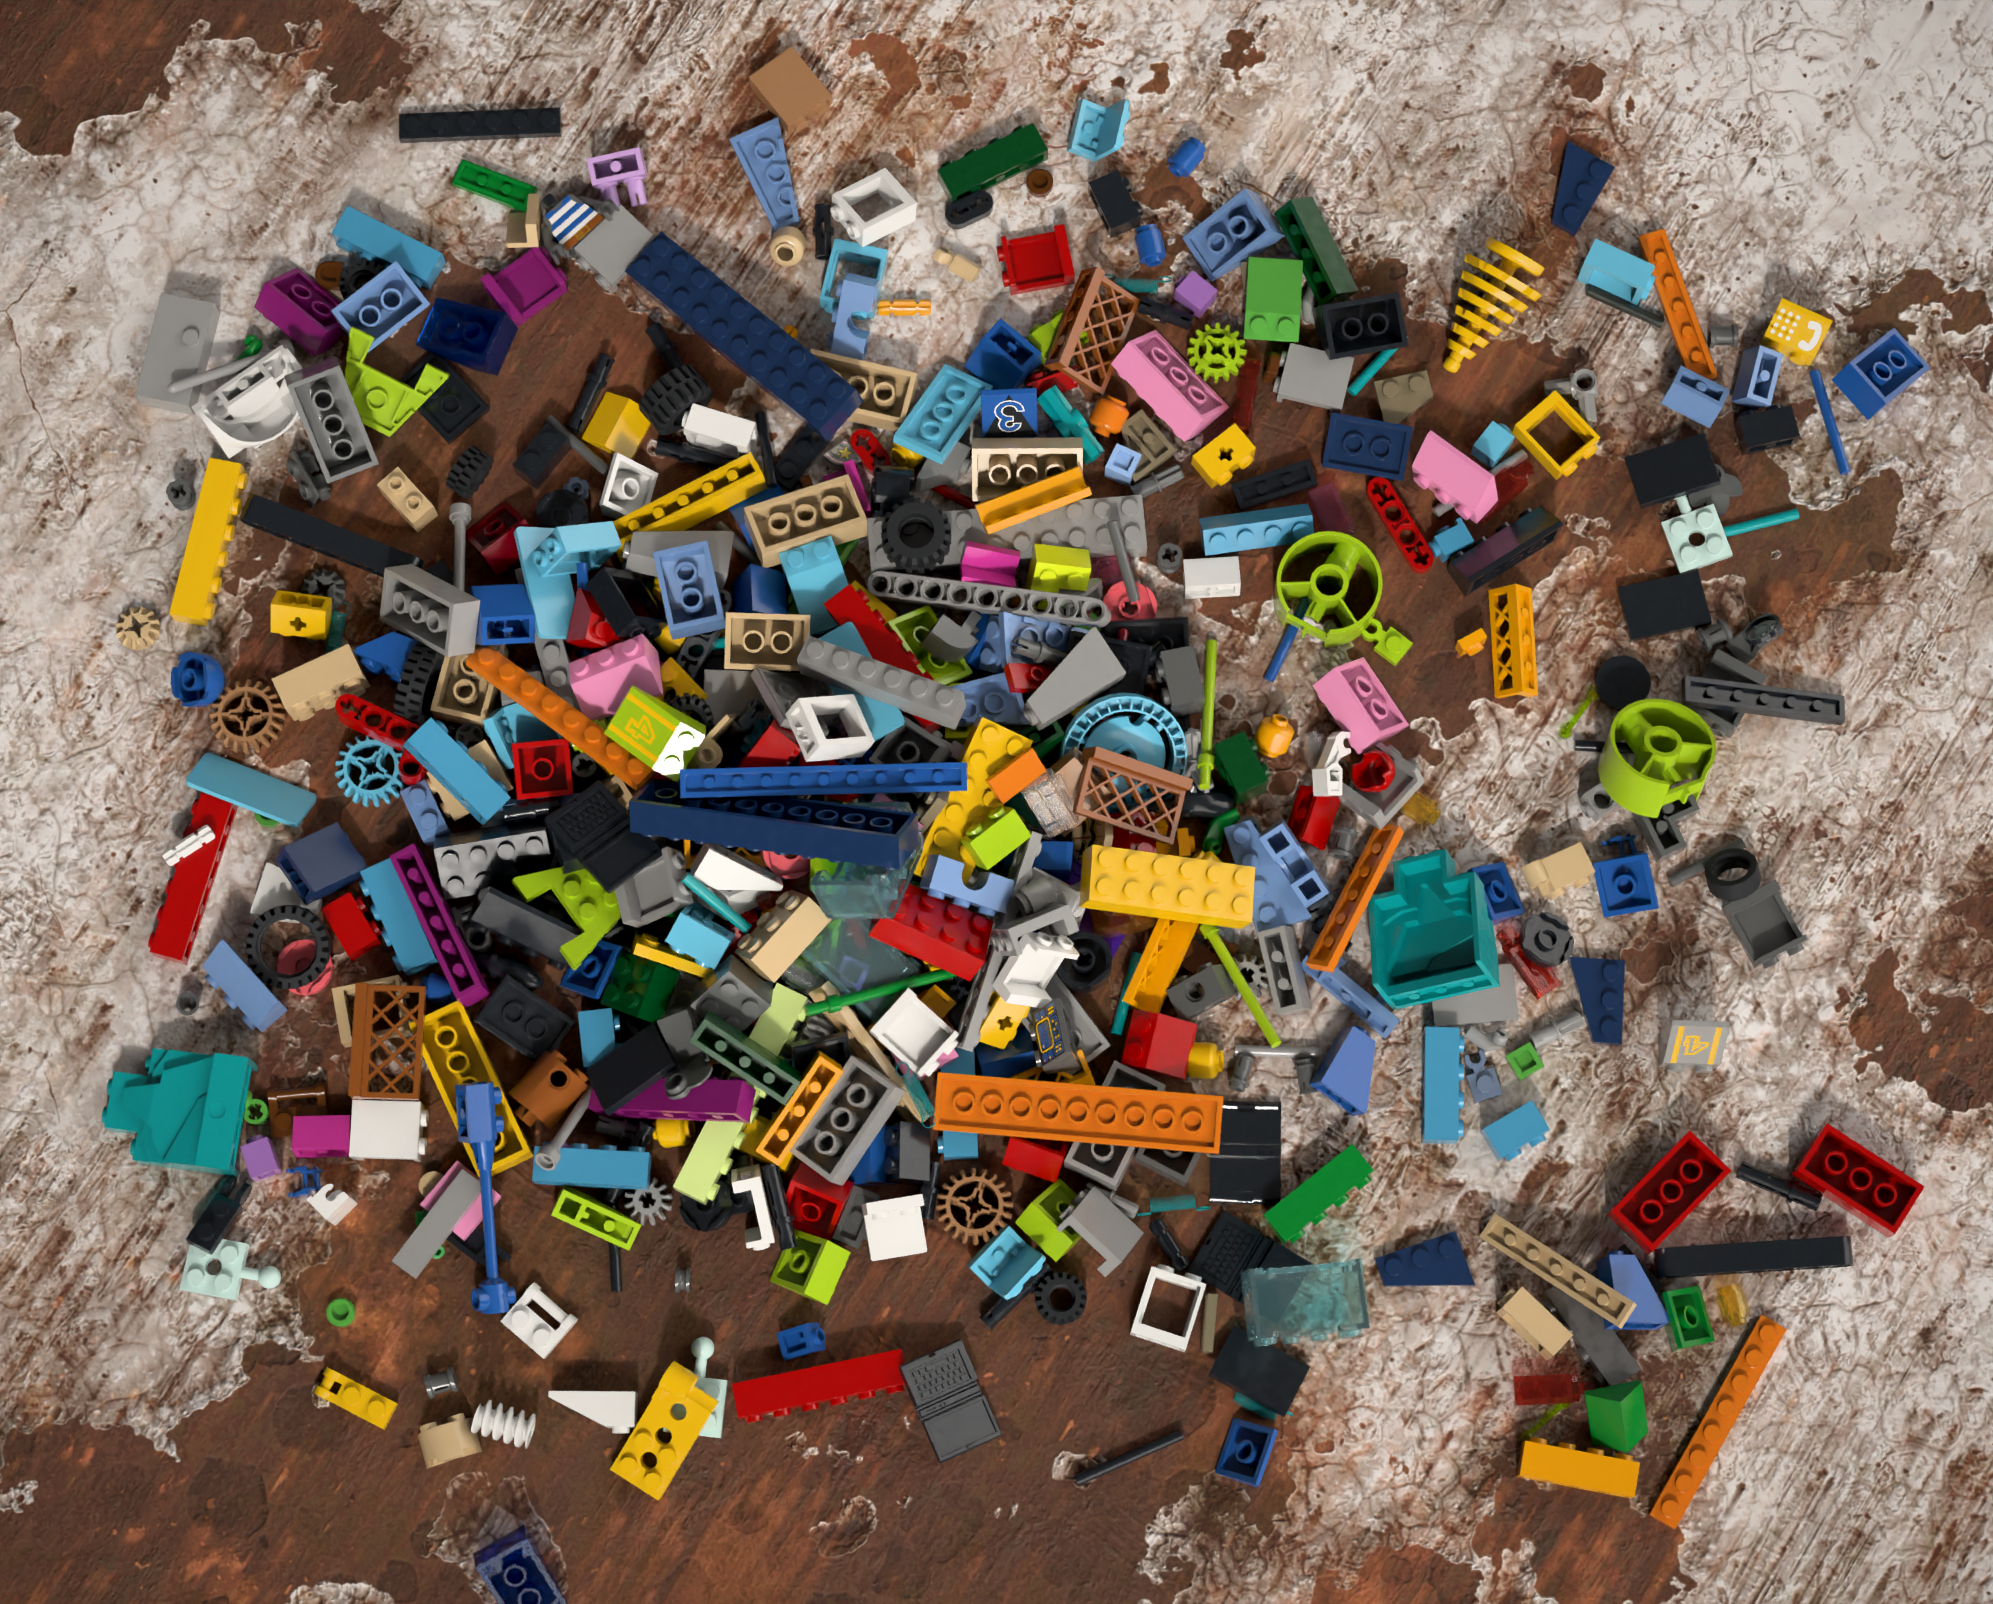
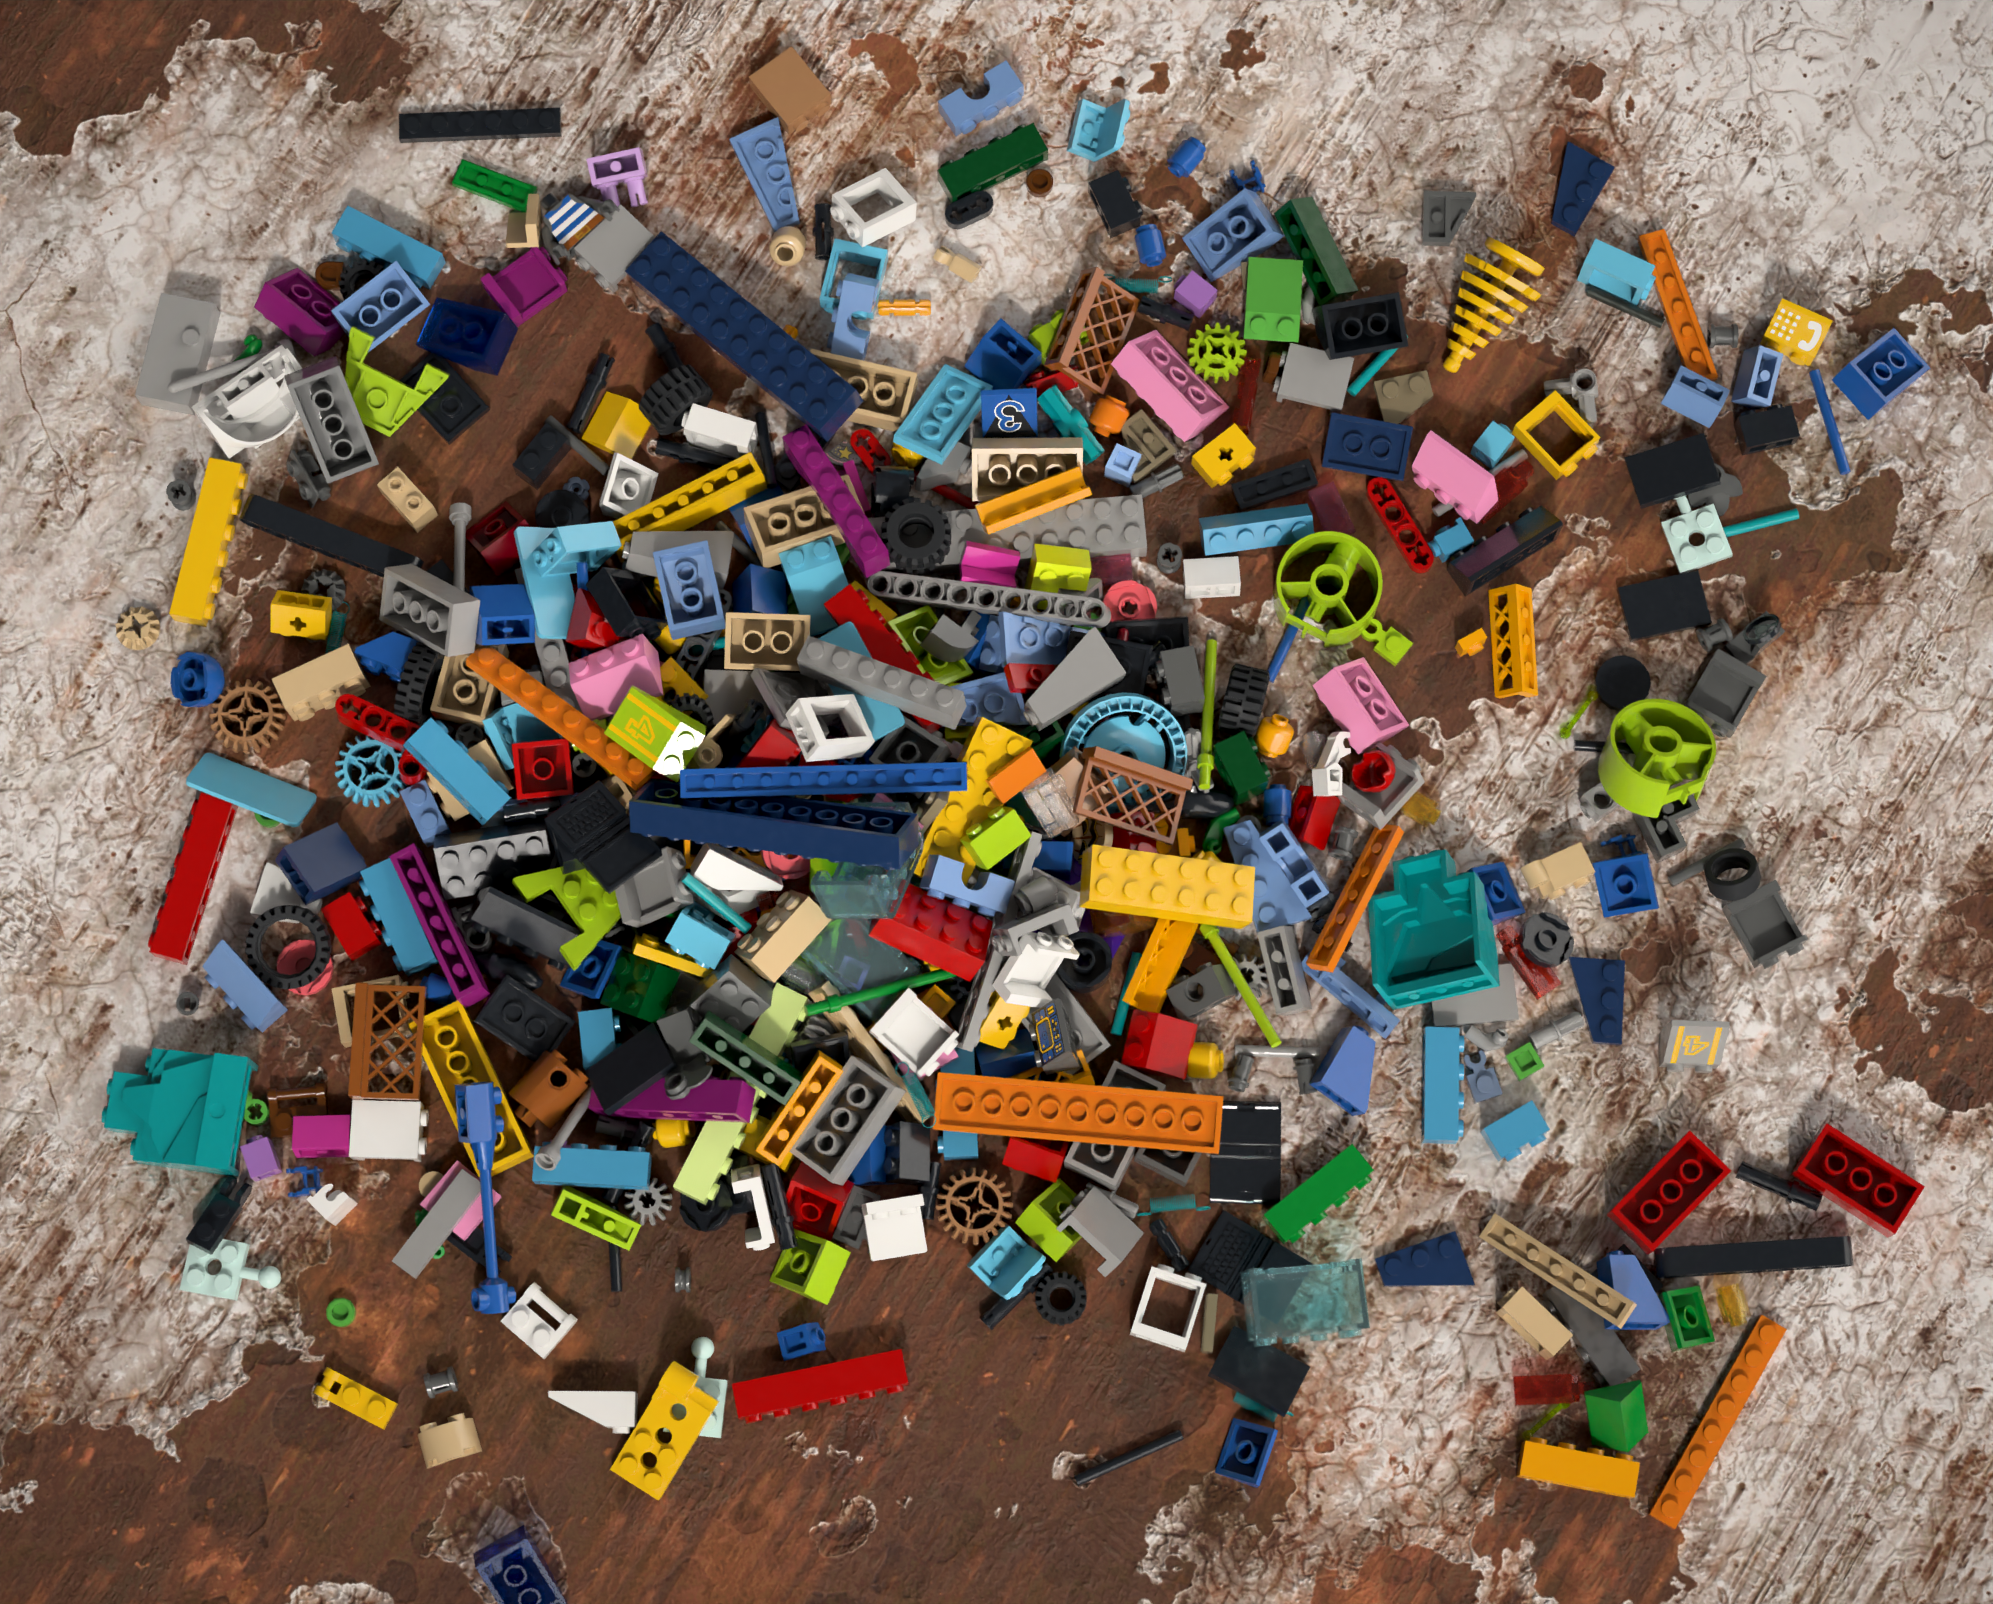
white axle [162,825,215,866] -> none
black tyre [446,445,494,499] -> none
white piece [471,1400,536,1449] -> none
black piece [899,1339,1001,1464] -> none
red panel [996,224,1075,295] -> none
dark grey pin [1010,635,1068,667] -> none
dark grey bar [1107,520,1140,602] -> none
black plate [1681,675,1845,725] -> none
none -> magenta arch [782,424,890,578]
none -> medium blue arch [938,60,1024,136]
none -> black tyre [1218,663,1270,738]
none -> blue piece [1229,160,1266,193]
none -> blue brick [1263,784,1292,826]
none -> dark grey wing [1422,191,1476,246]

